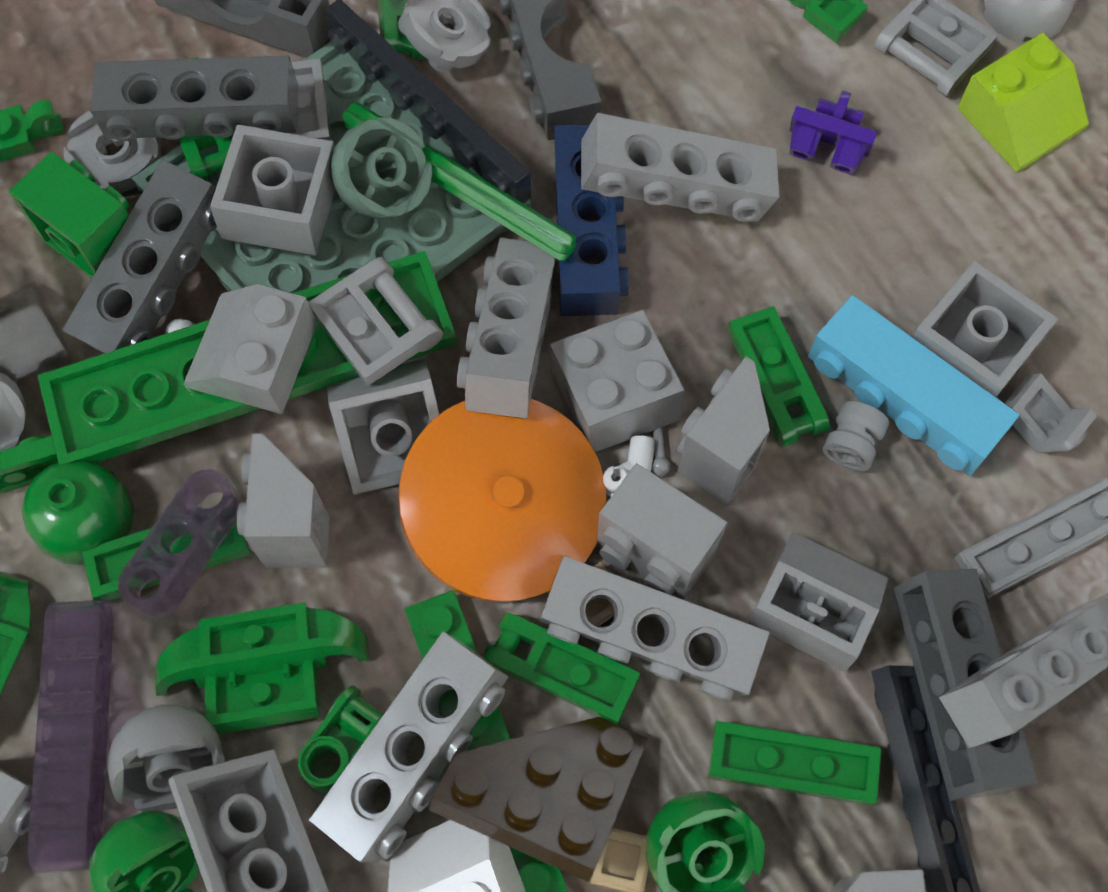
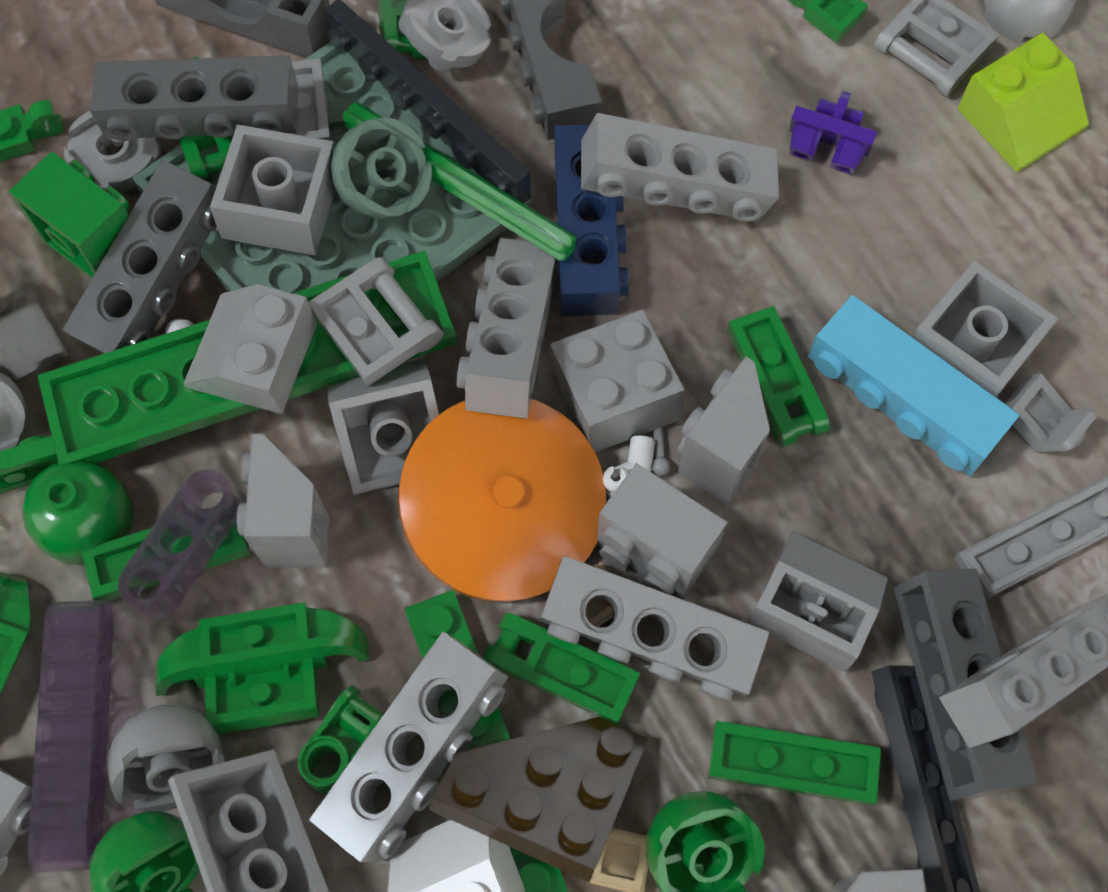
light grey wheel [822,401,889,471] -> none

